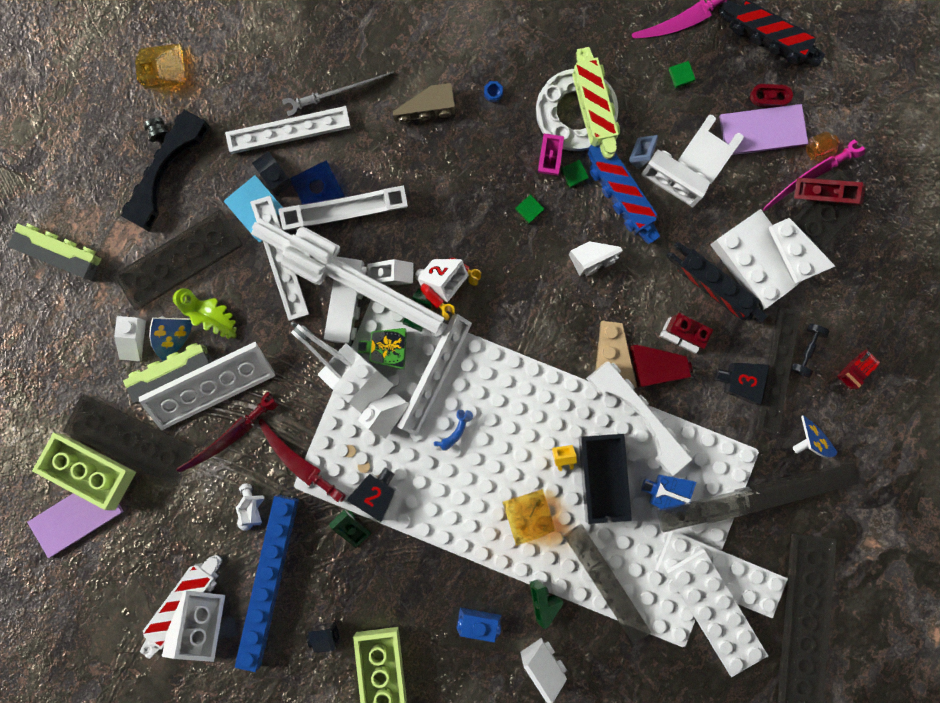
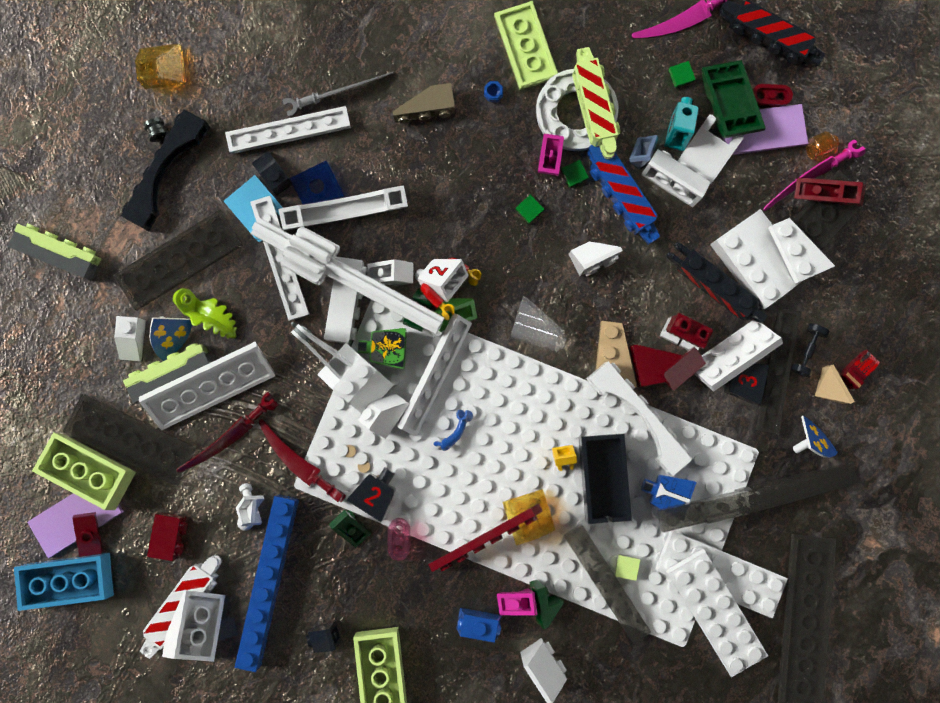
none -> dark azure brick [14,553,114,611]
none -> dark red plate [72,512,103,557]
none -> dark red brick [147,512,188,561]
none -> clear pink plate [388,518,410,561]
none -> dark red plate [428,503,543,572]
none -> bright green slope [435,298,477,332]
none -> yellowish green tile [494,1,558,90]
none -> dark pink slope [497,589,537,615]
none -> clear slope [510,296,567,353]
none -> yellowish green tile [614,554,640,581]
none -> dark red slope [660,347,706,391]
none -> teal torso [664,97,699,151]
none -> white plate [694,320,783,391]
none -> dark green slope [701,60,766,138]
none -> tan slope [815,364,855,404]

